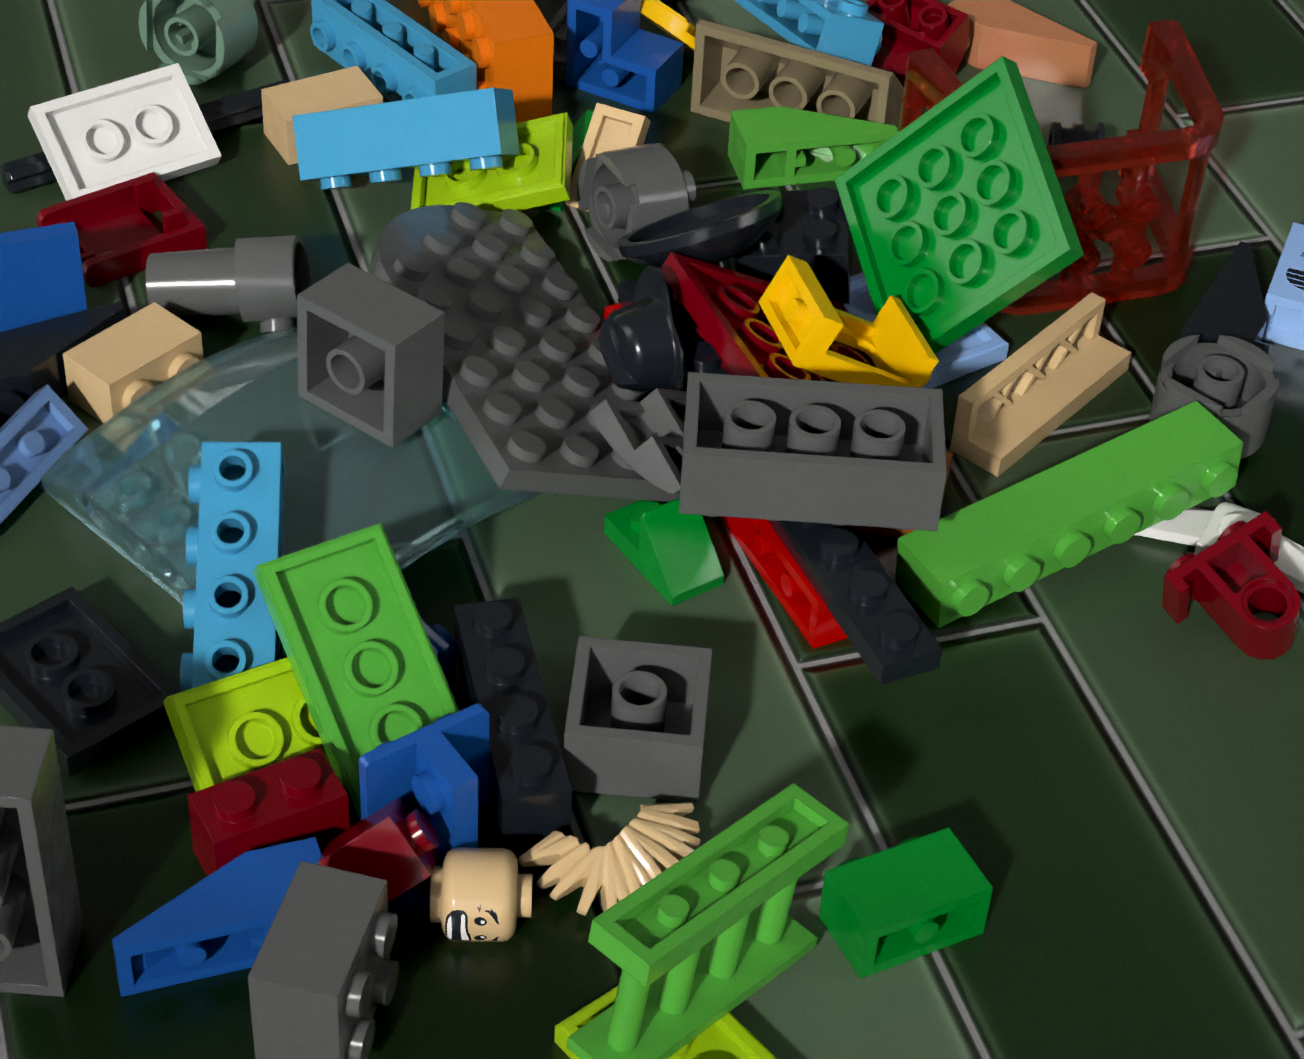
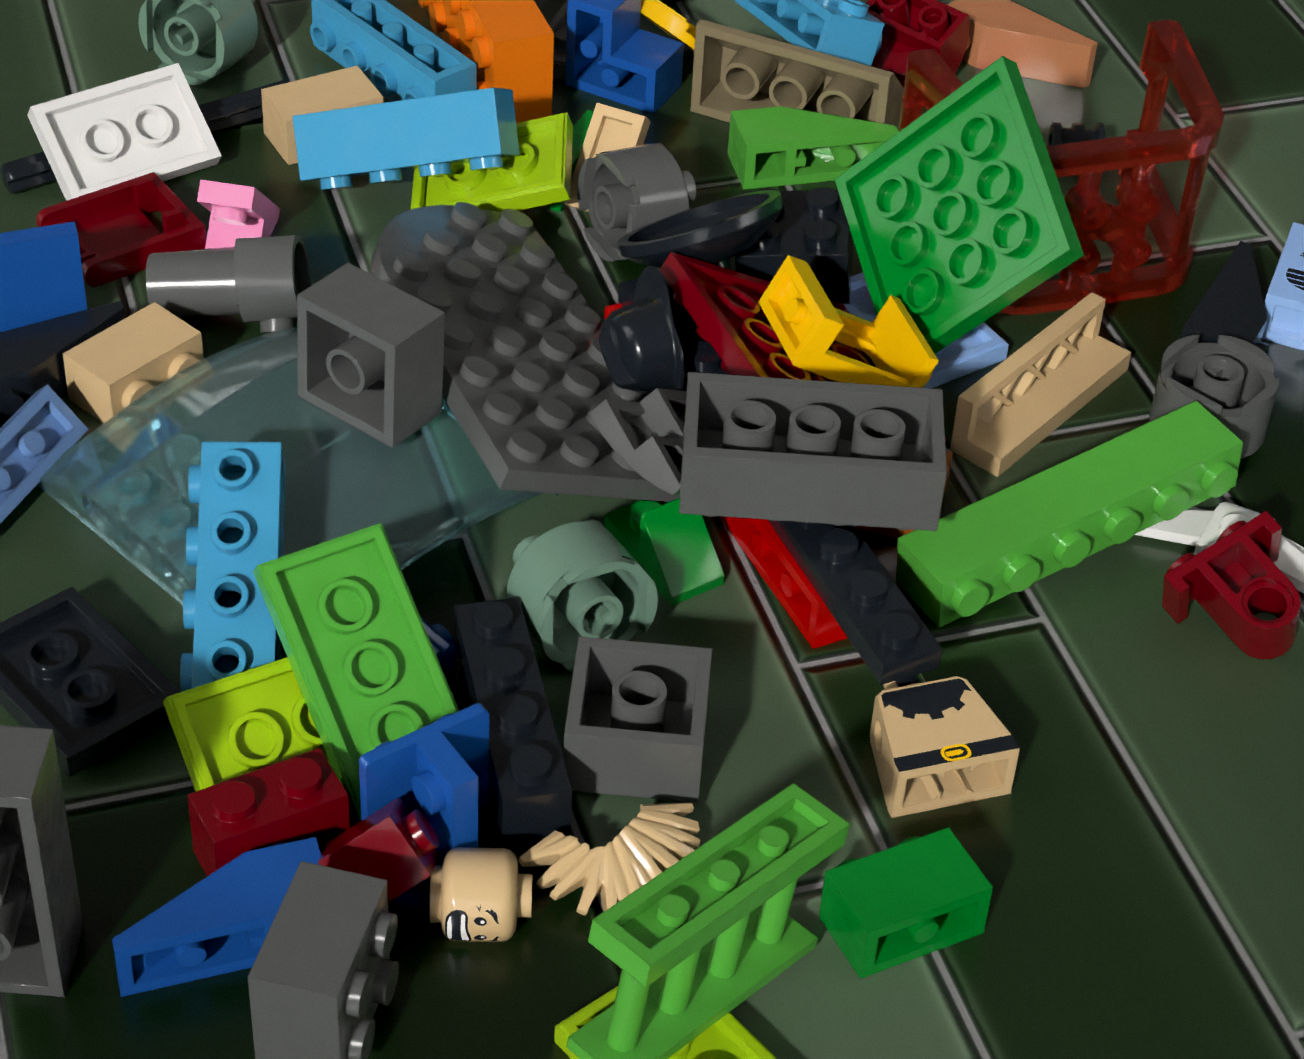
none -> bright pink slope [197,180,280,249]
none -> sand green brick [506,520,658,672]
none -> tan torso [870,674,1020,818]

